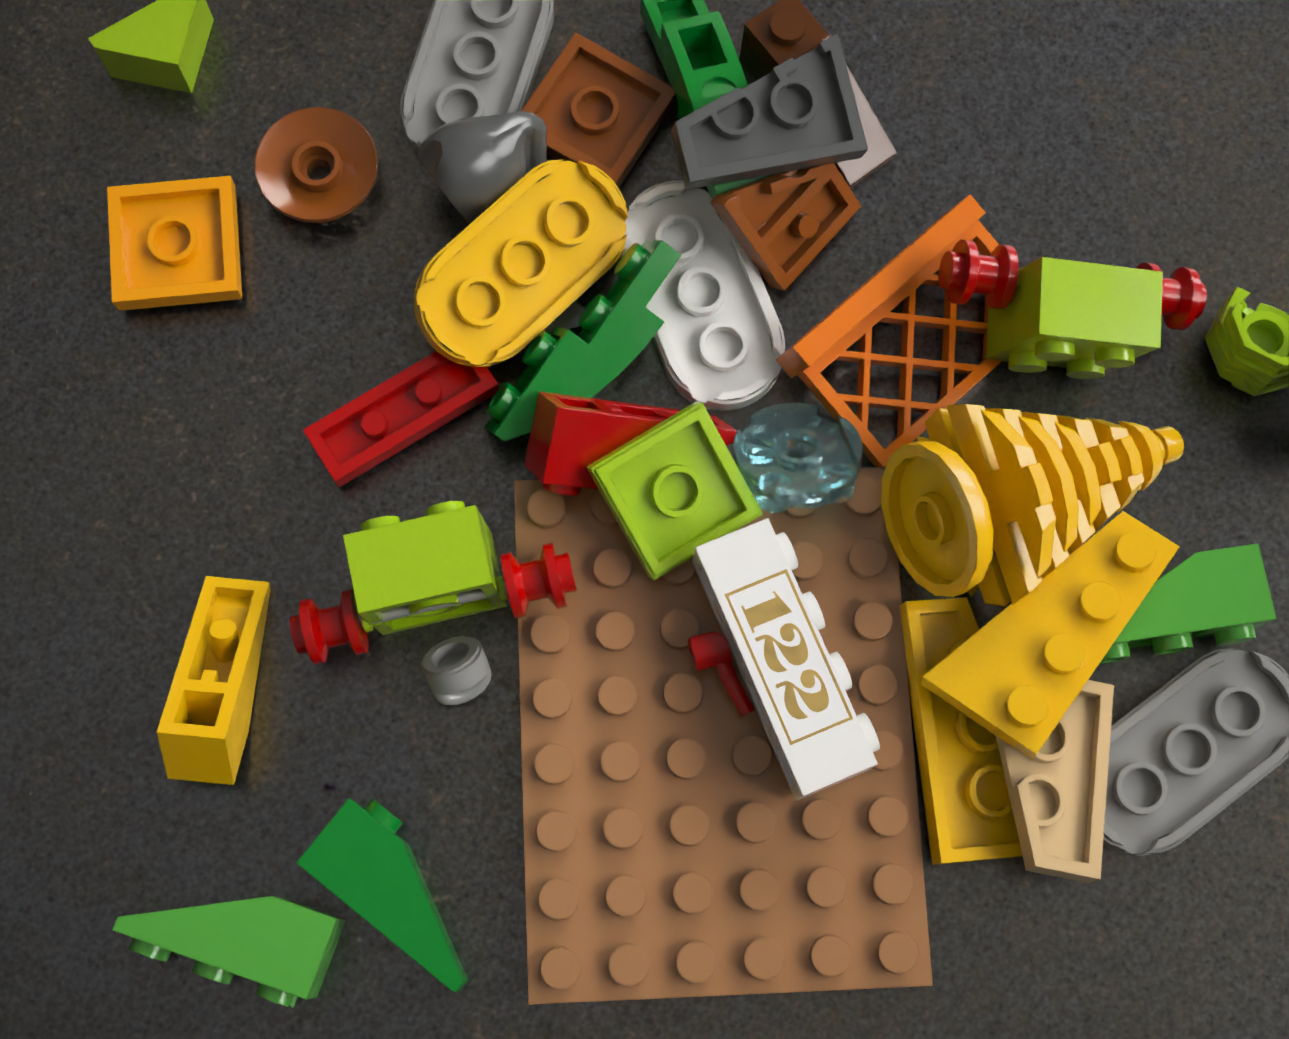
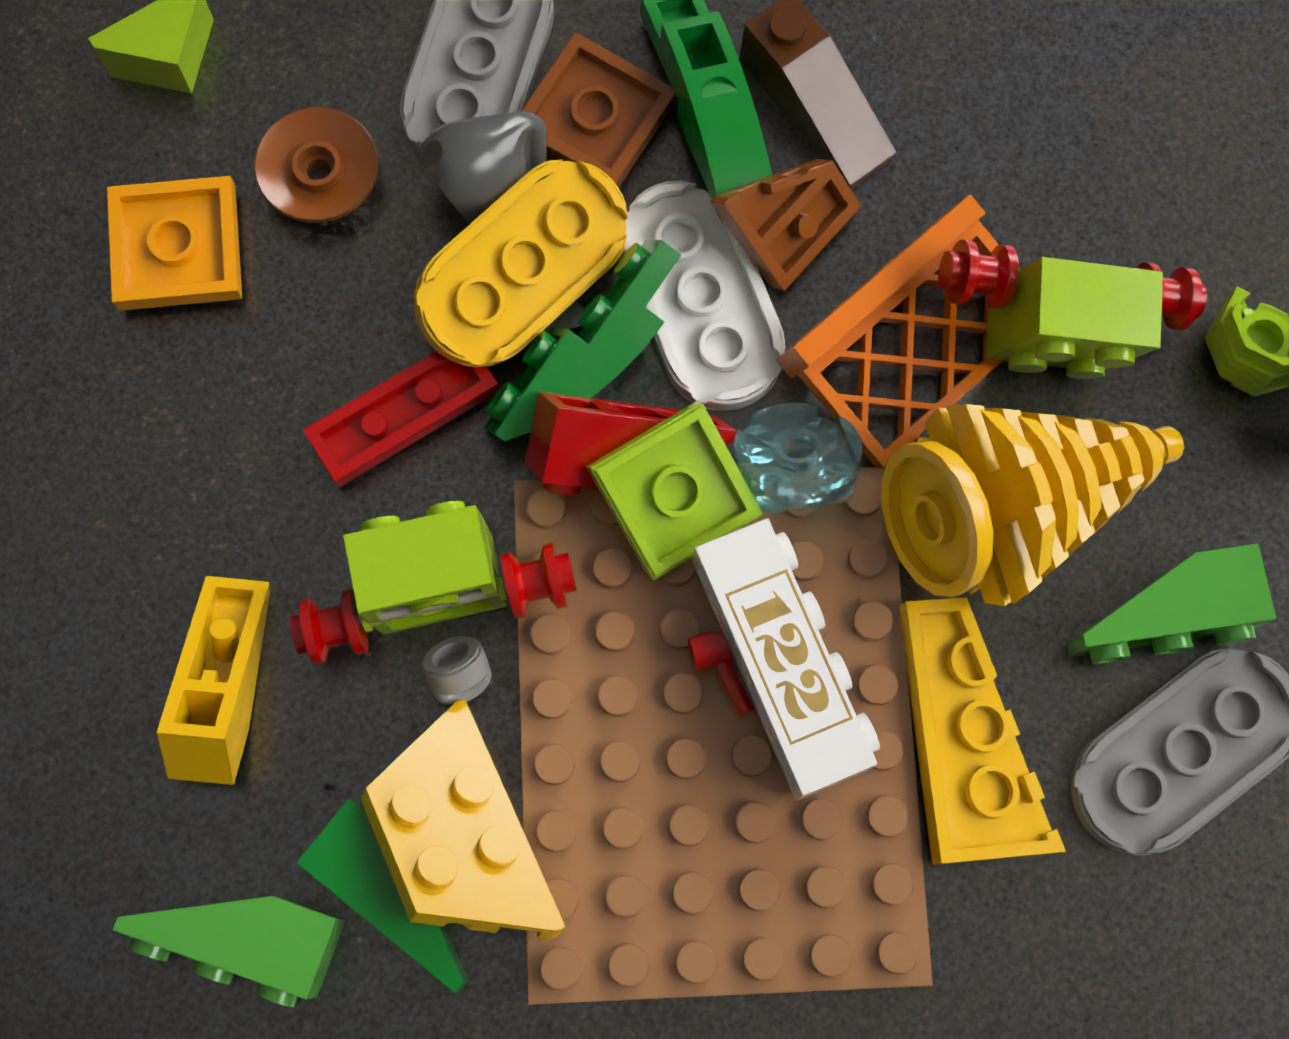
dark grey wing [671,33,868,190] -> none
yellow wing [920,511,1180,761] -> none
tan wing [996,680,1114,883] -> none
none -> yellow wing [361,699,565,940]

